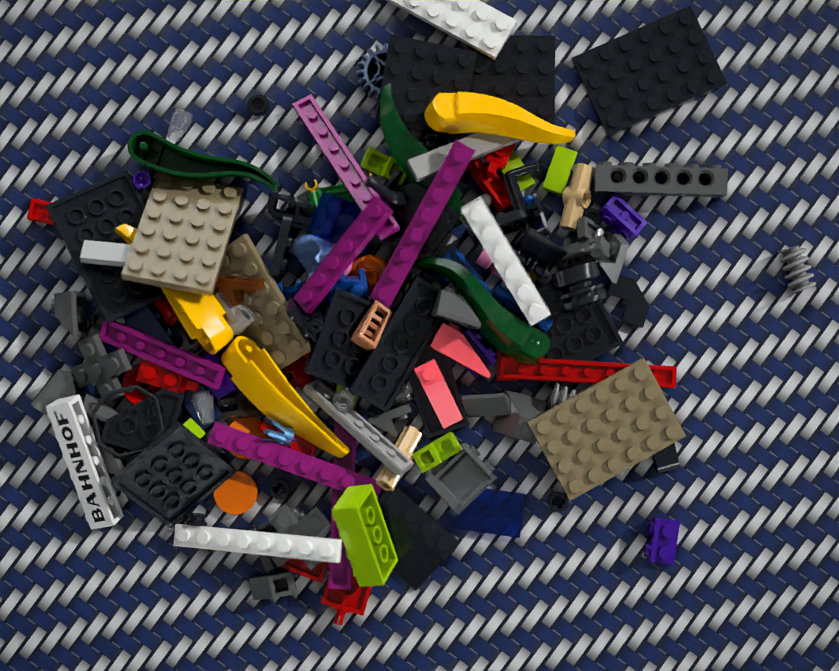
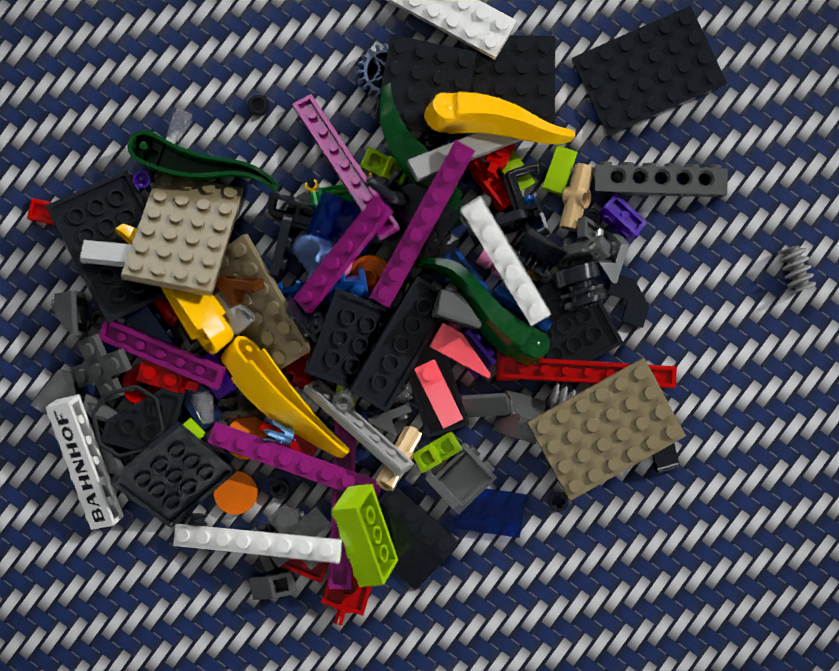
nougat slope [351,300,393,351] -> none
dark purple bracket [644,517,680,565] -> none

